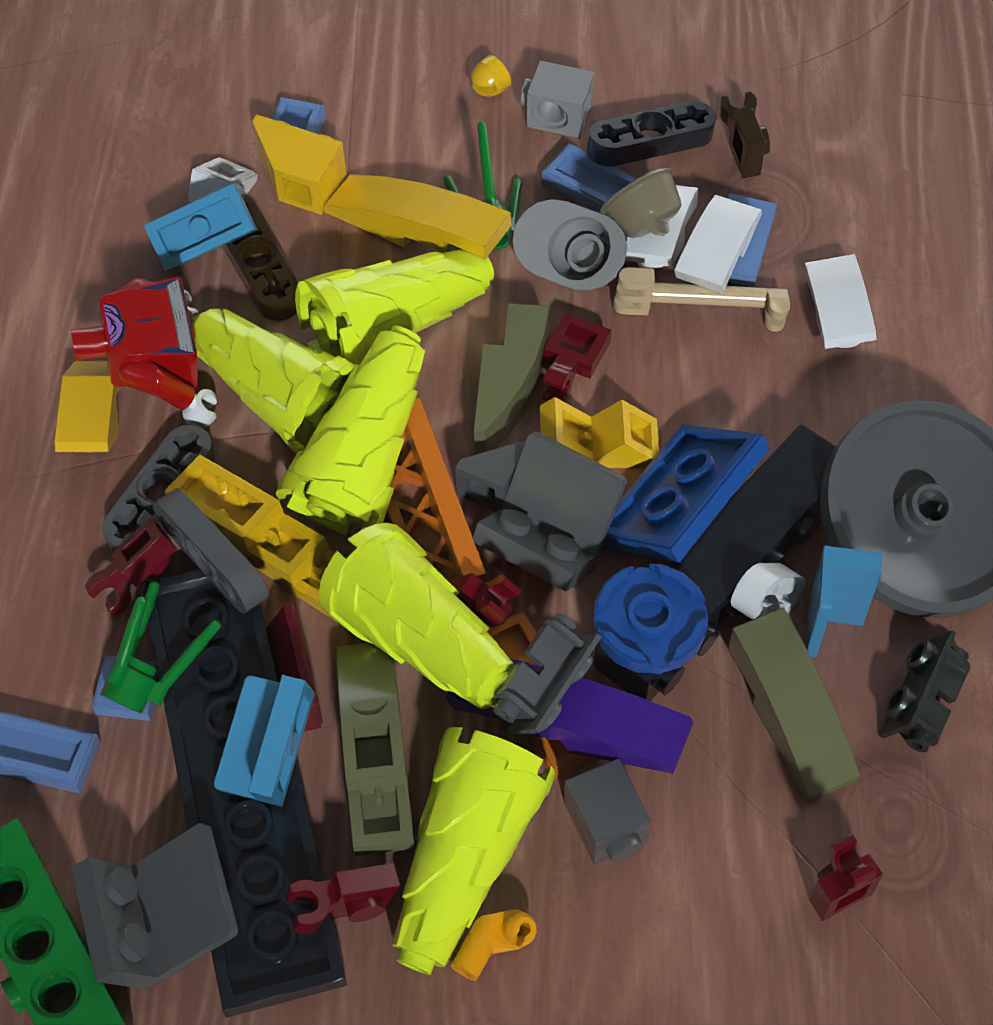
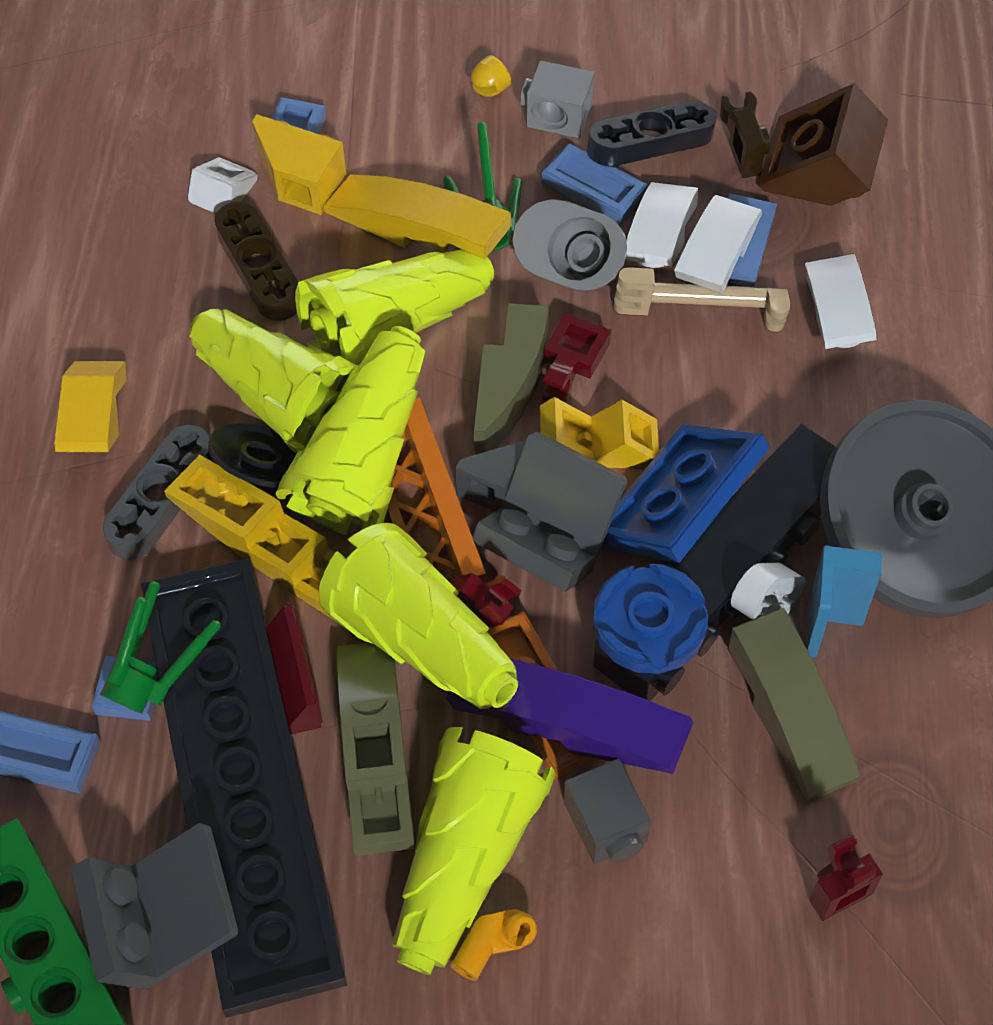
red torso [71,277,217,429] -> none
dark red plate [85,517,177,616] -> none
dark azure panel [143,183,258,271] -> none
dark grey beam [153,488,269,614] -> none
dark azure panel [214,675,315,807] -> none
dark red plate [285,863,400,934] -> none
dark grey hinge [493,614,601,735] -> none
dark tan piece [600,165,682,238] -> none
pearl dark grey hinge [879,630,971,752] -> none
none -> black dish [208,423,296,488]
none -> reddish brown slope [758,83,888,206]

